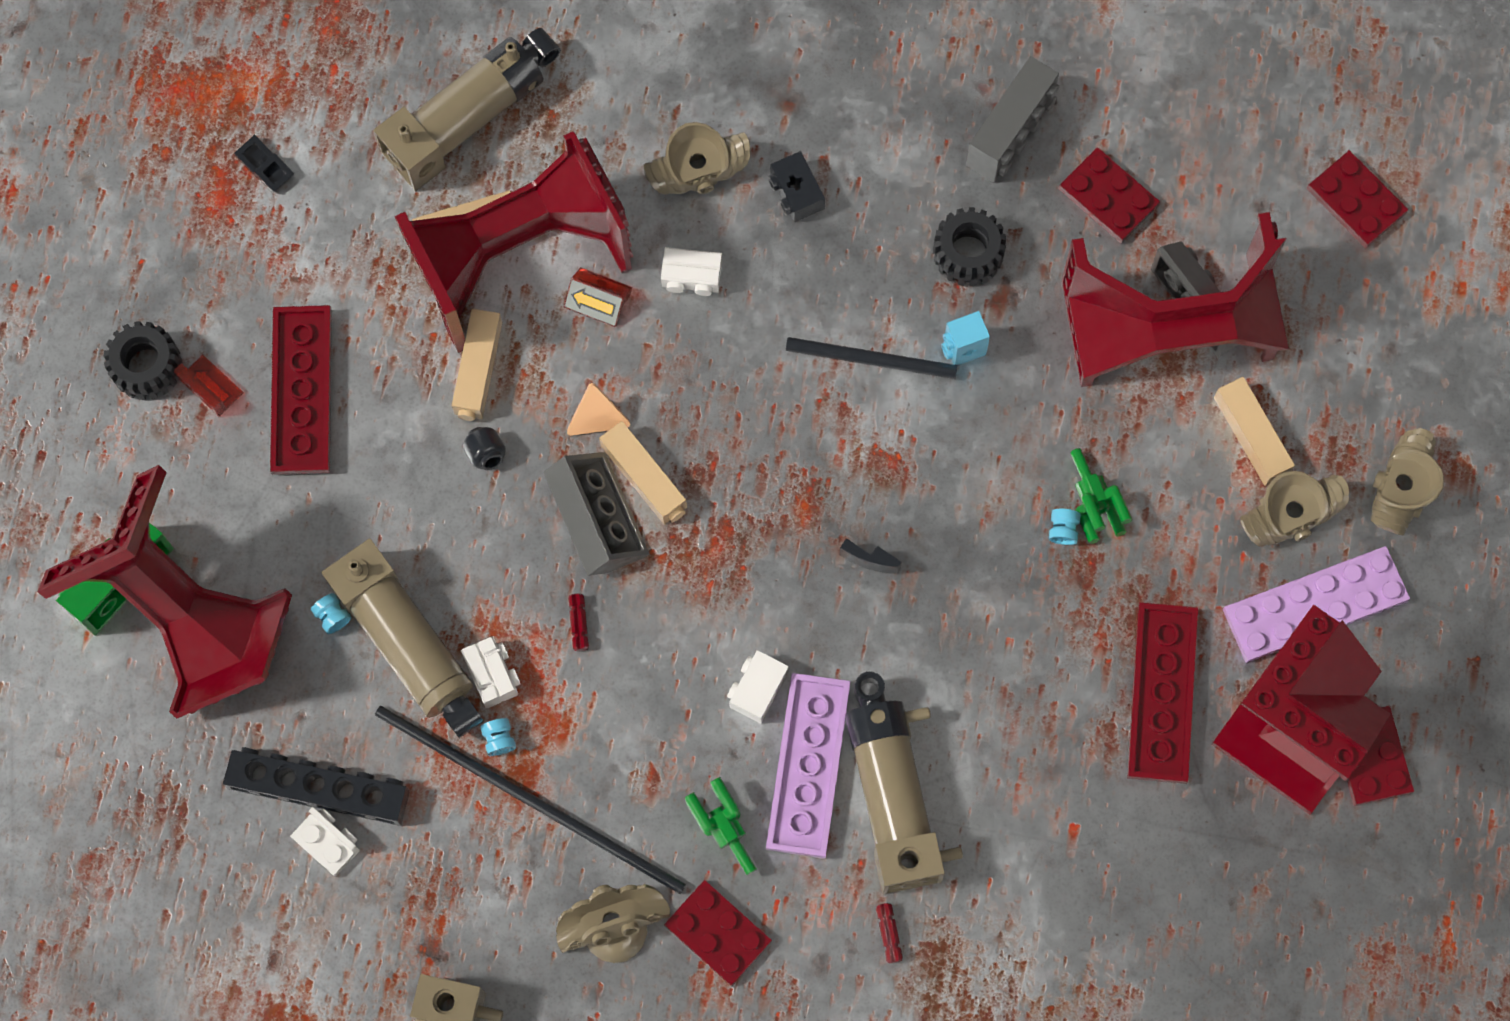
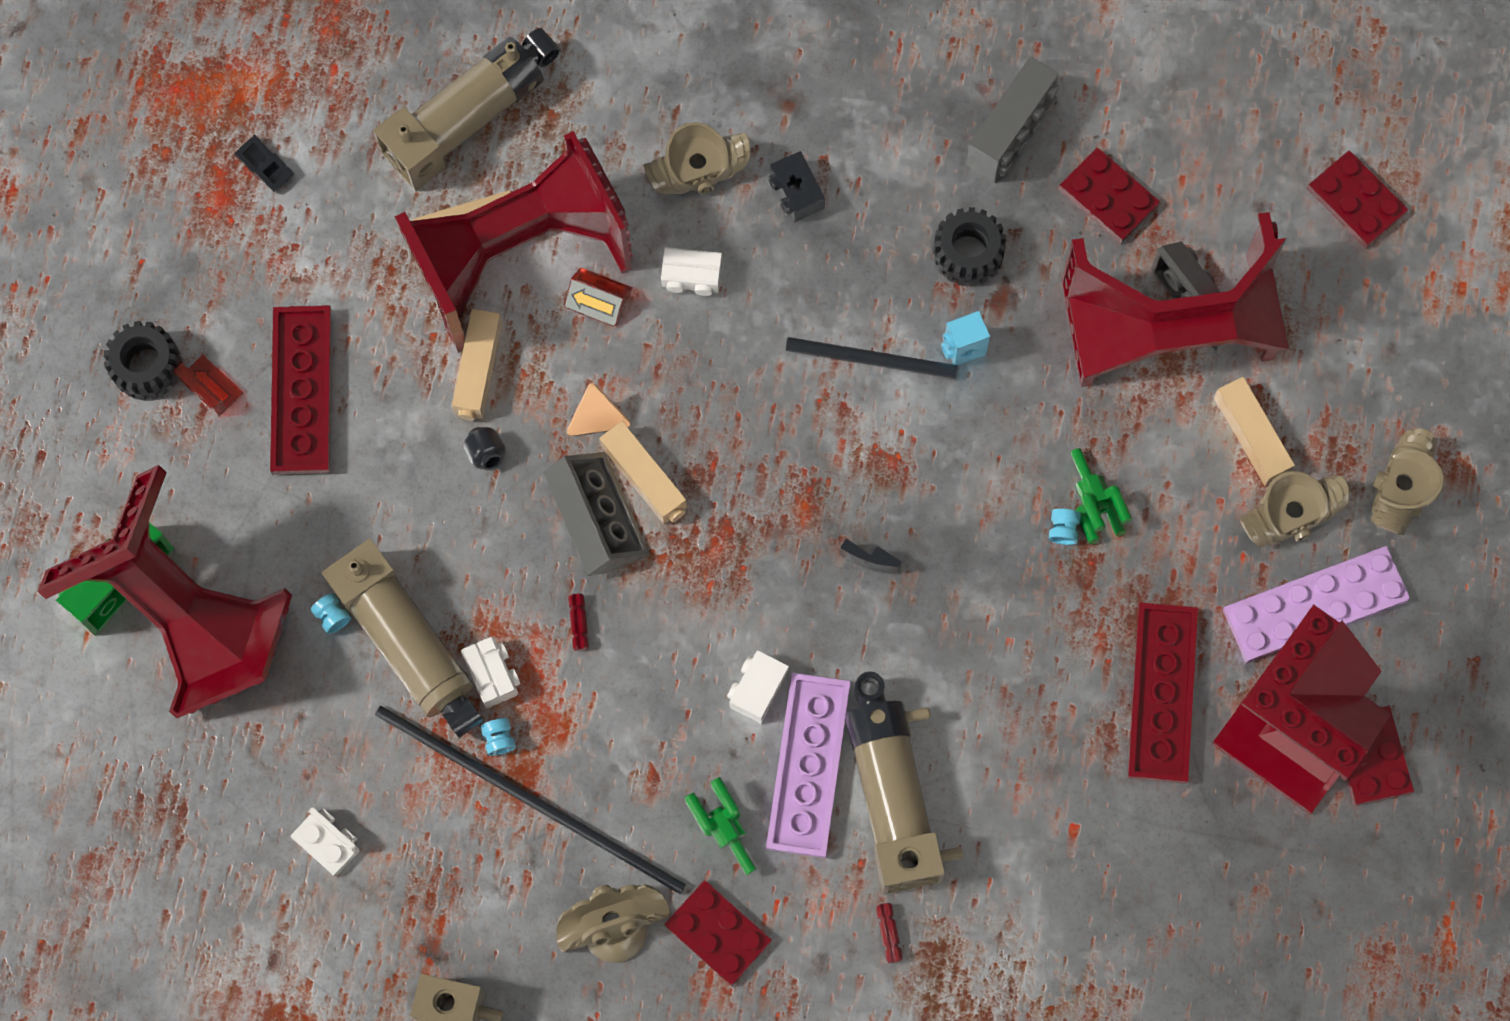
black brick [223,747,410,826] -> none

